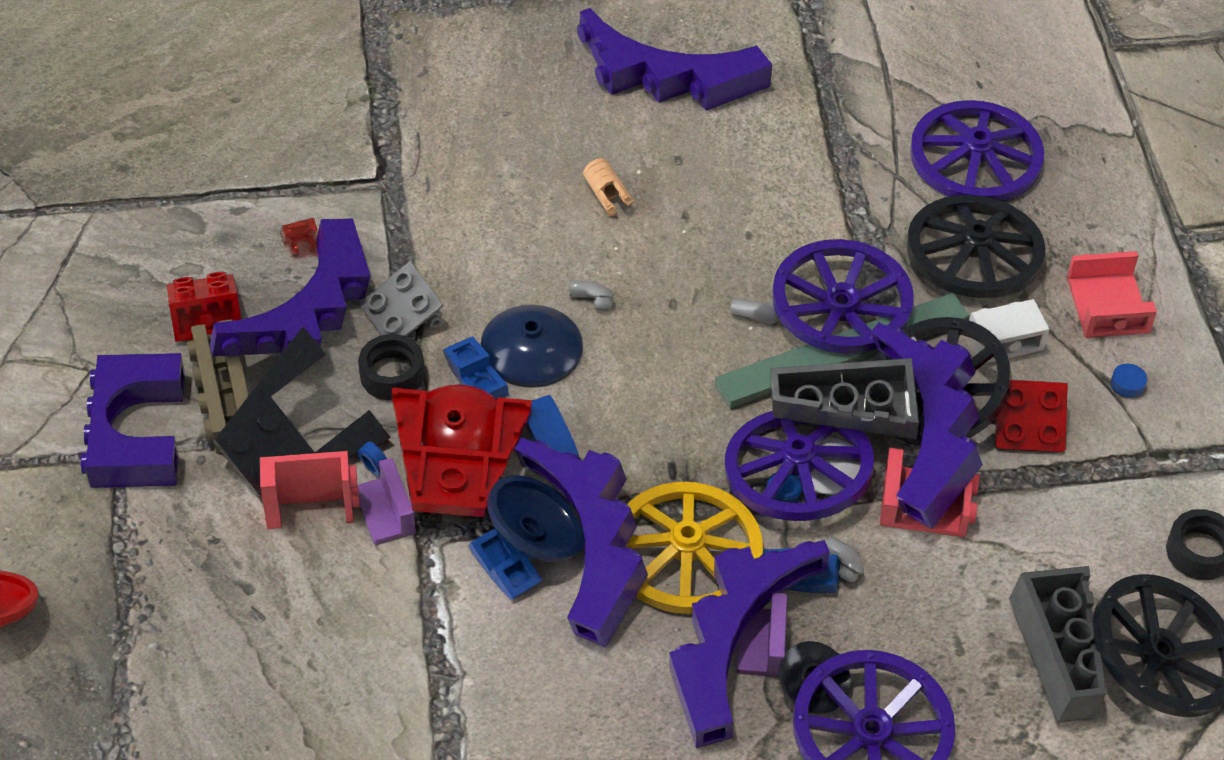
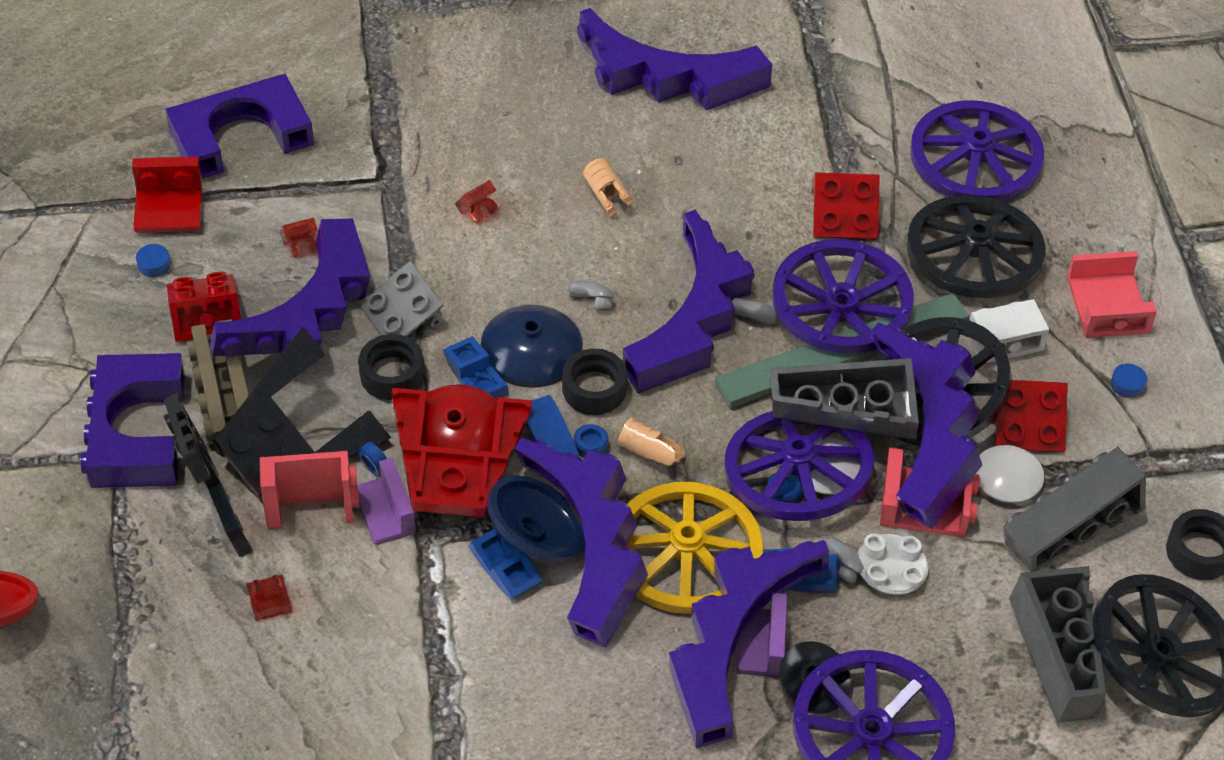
none -> red bracket [132,156,203,233]
none -> blue tile [136,244,171,277]
none -> black wing [163,393,253,557]
none -> dark purple arch [165,73,314,179]
none -> clear red tile [246,575,292,621]
none -> clear red tile [455,180,498,223]
none -> black tyre [562,348,627,415]
none -> blue tile [574,424,609,458]
none -> light nougat hinge [618,417,685,466]
none -> dark purple arch [623,209,755,394]
none -> red bracket [811,172,880,240]
none -> white dish [857,533,928,595]
none -> white dish [976,445,1044,506]
none -> dark grey wedge [1003,446,1146,572]

